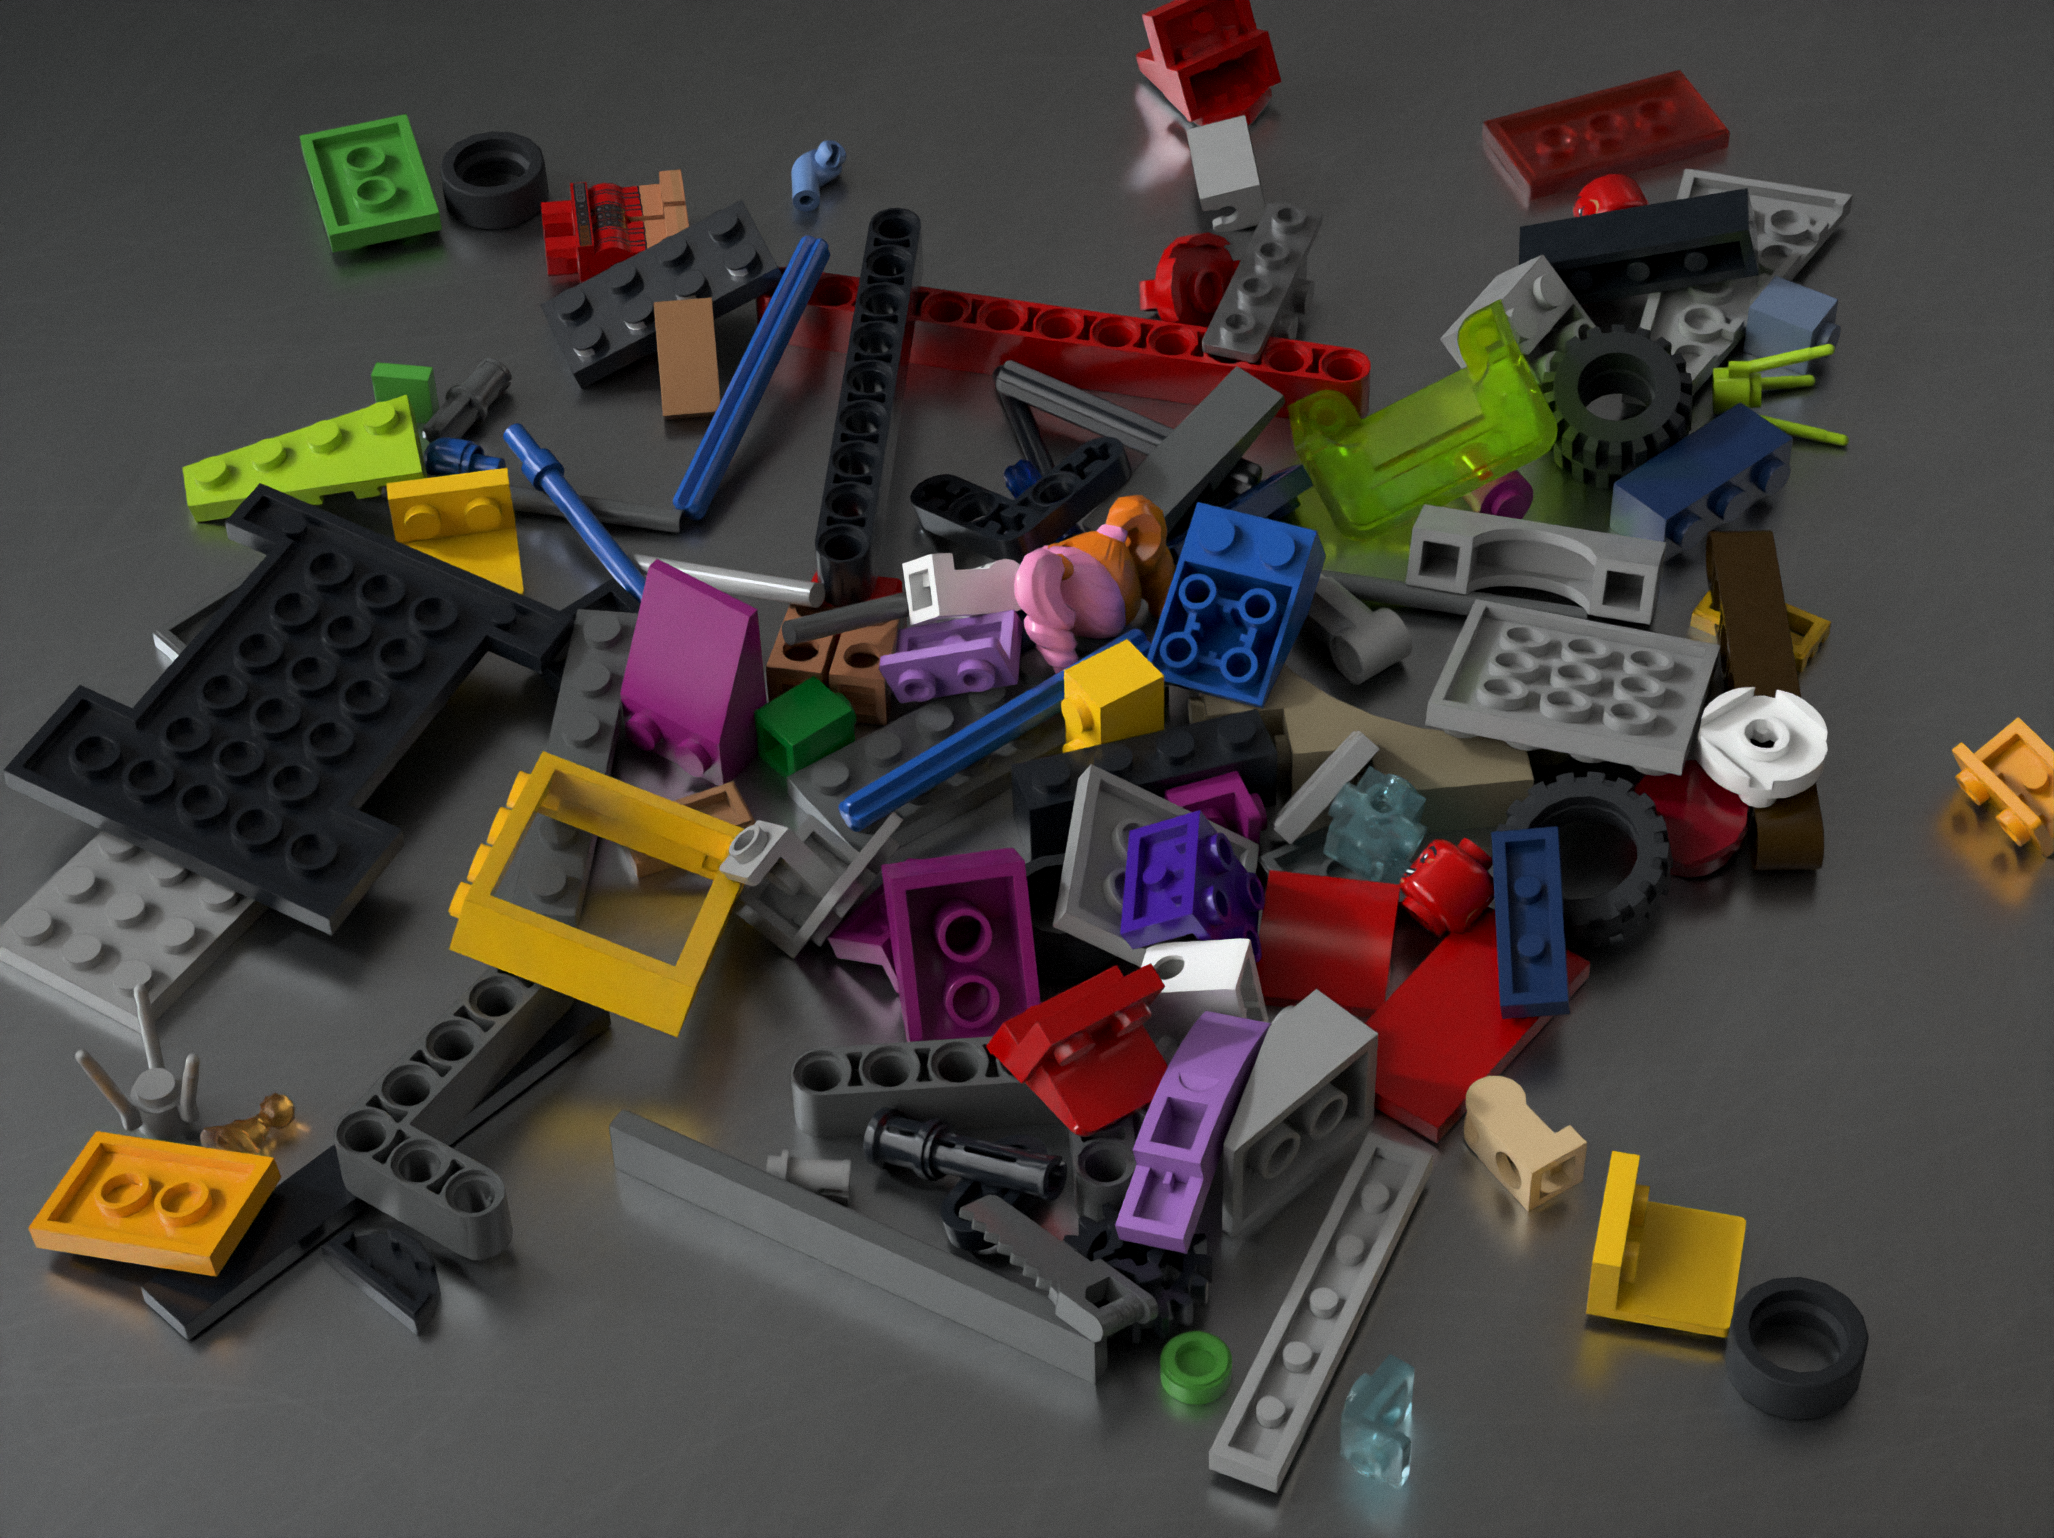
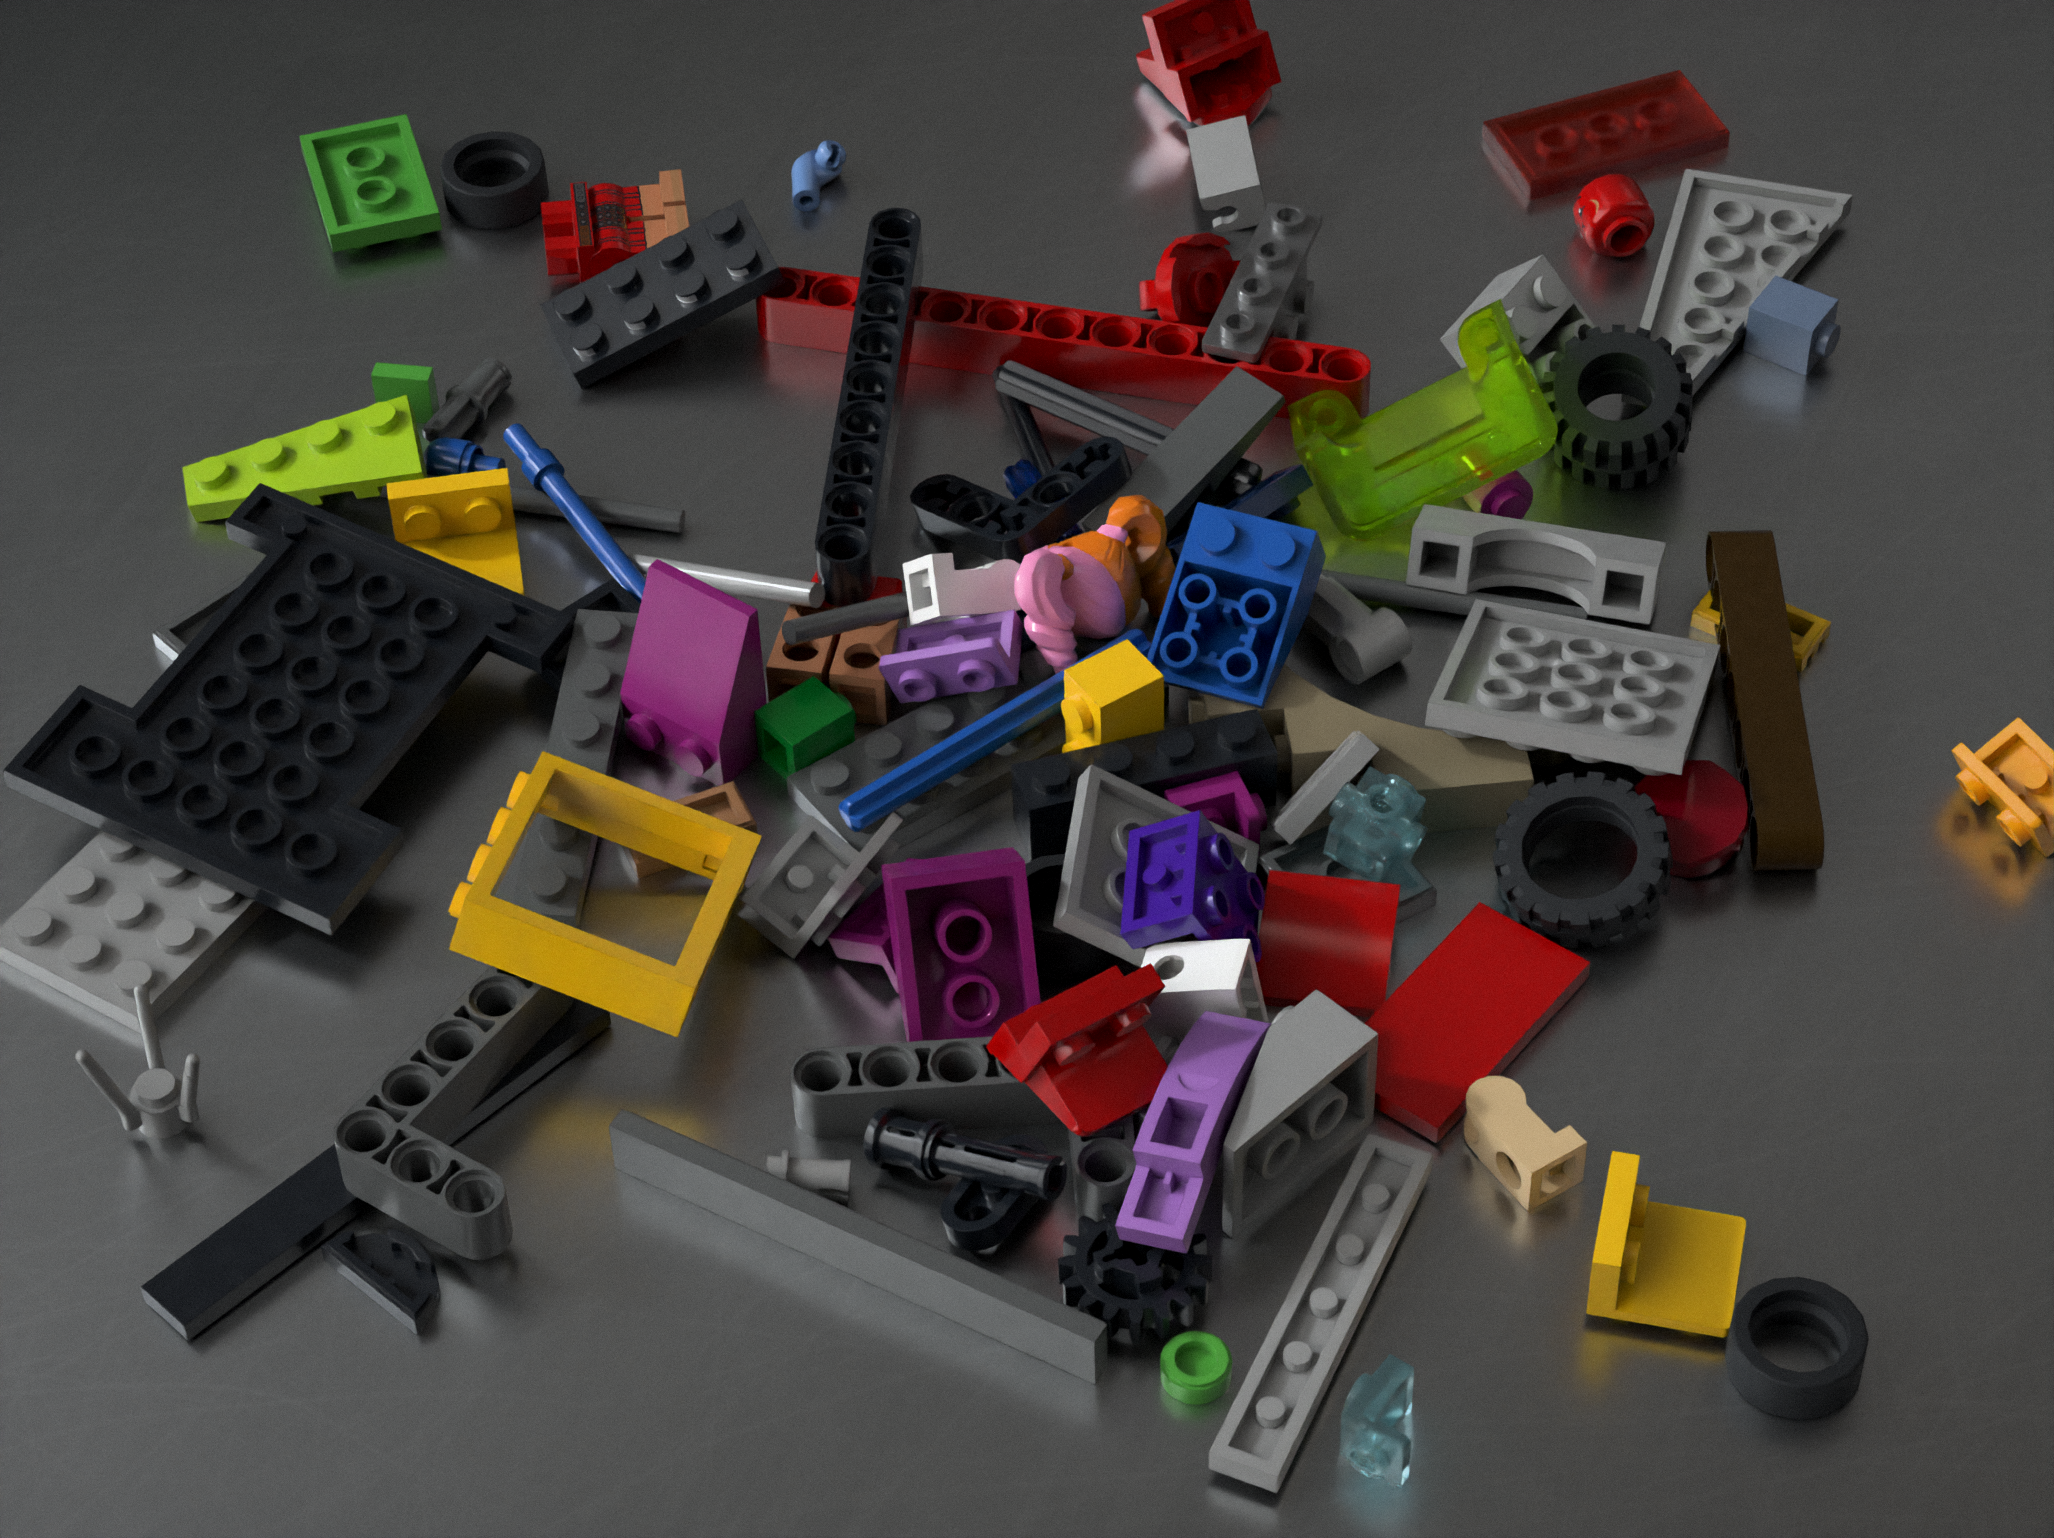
light orange plate [28,1131,282,1277] -> none
clear orange piece [200,1092,296,1155] -> none
medium nougat tile [654,297,721,420] -> none
blue axle [673,235,830,521] -> none
light grey bracket [719,820,839,898] -> none
dark grey piece [959,1195,1159,1342] -> none
red head [1399,837,1495,938] -> none
dark blue plate [1491,826,1570,1019] -> none
black brick [1519,188,1759,305] -> none
dark blue brick [1609,402,1793,563] -> none
white plate [1694,687,1828,808] -> none
lime plant [1712,344,1849,446] -> none

